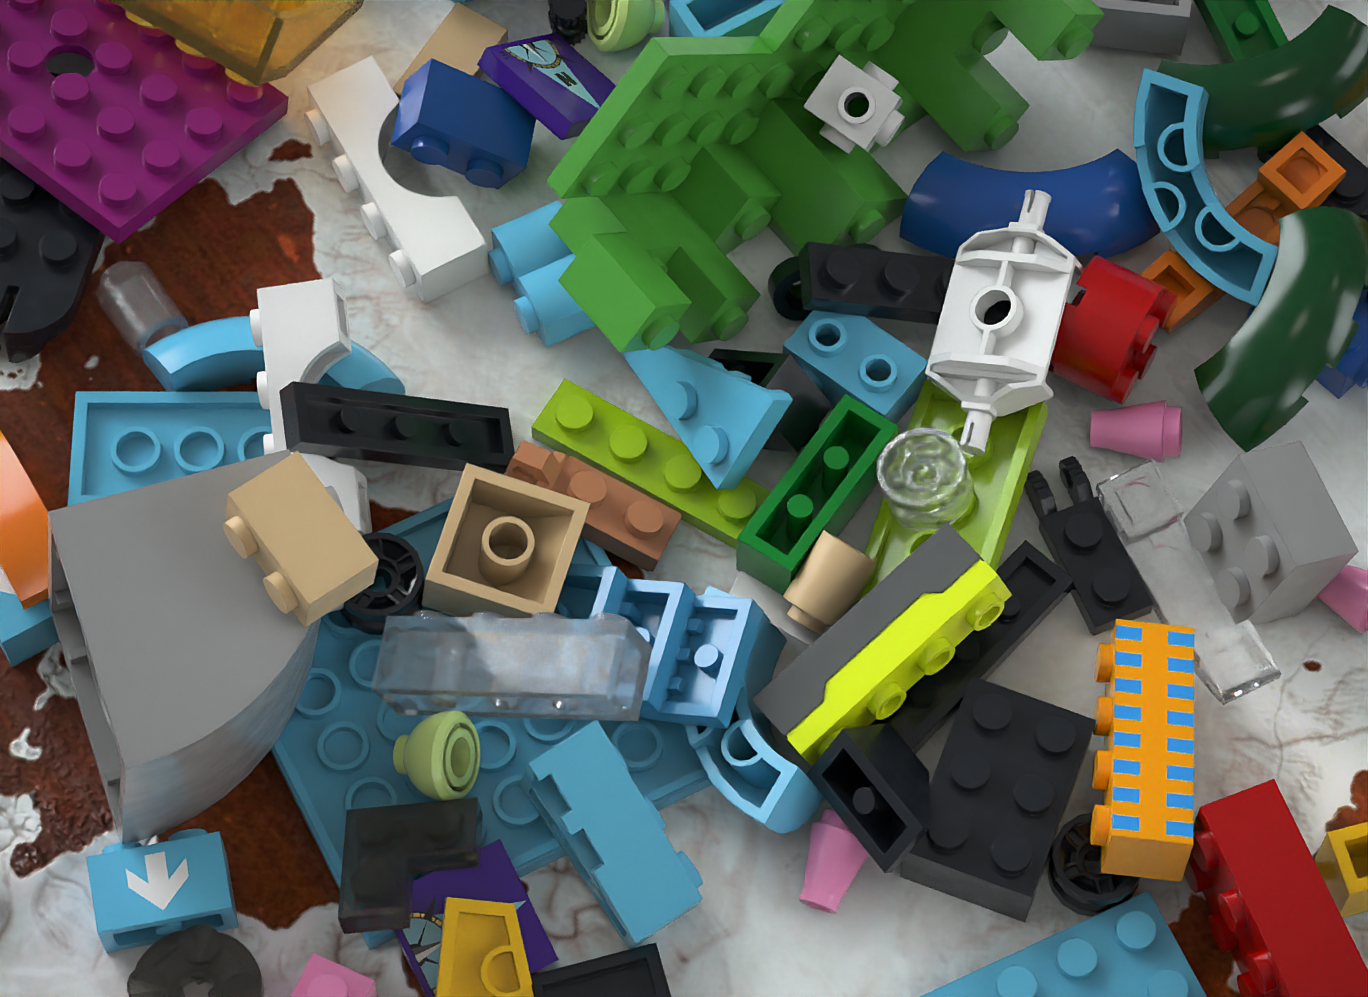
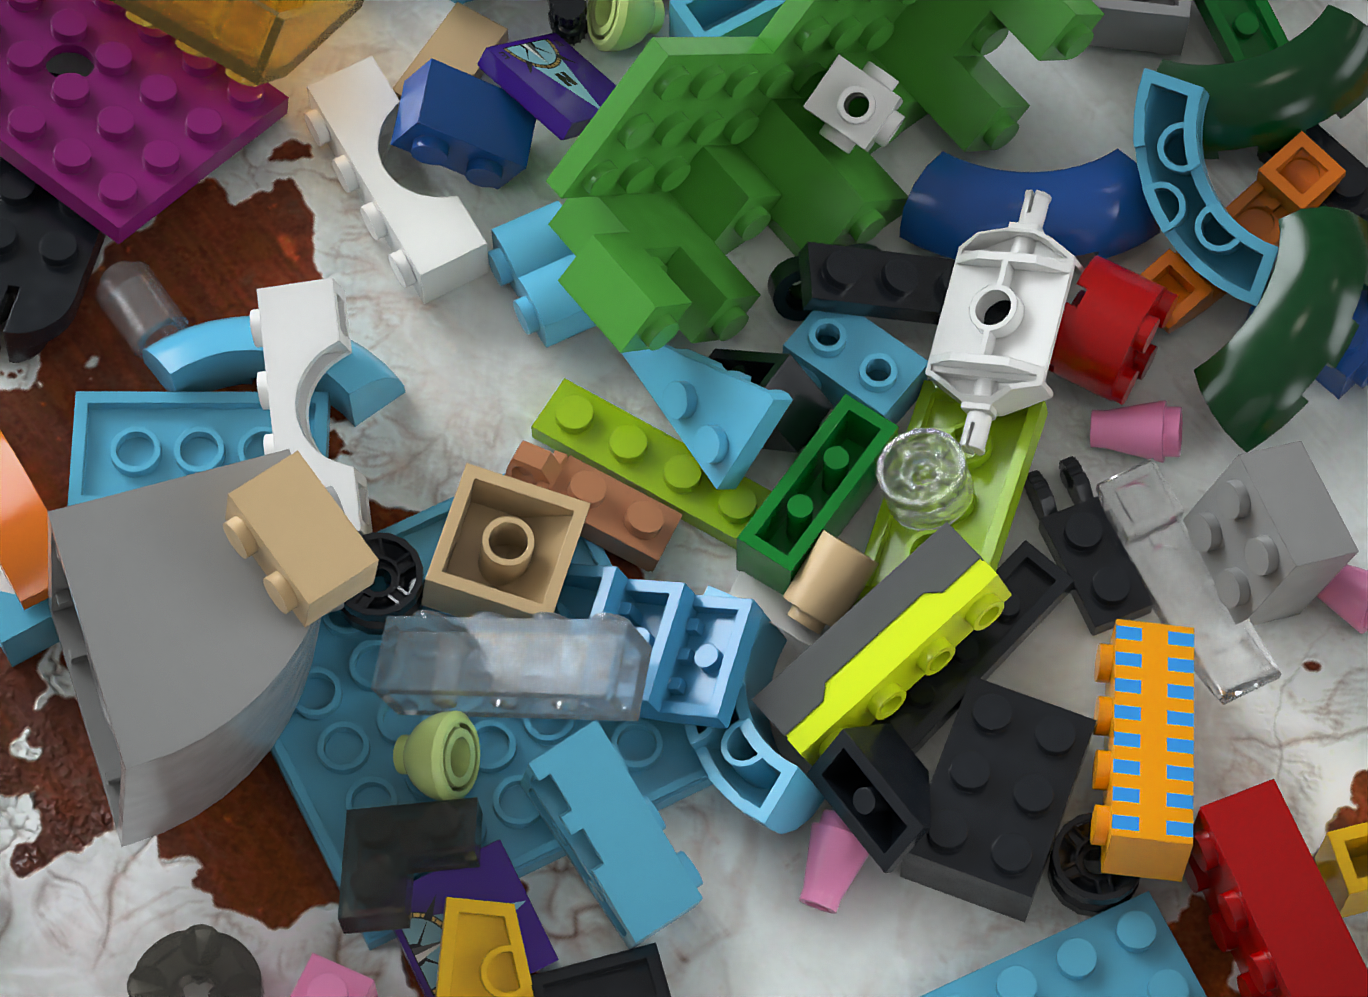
medium azure brick [86,829,239,953] -> none
black plate [279,381,515,474] -> none

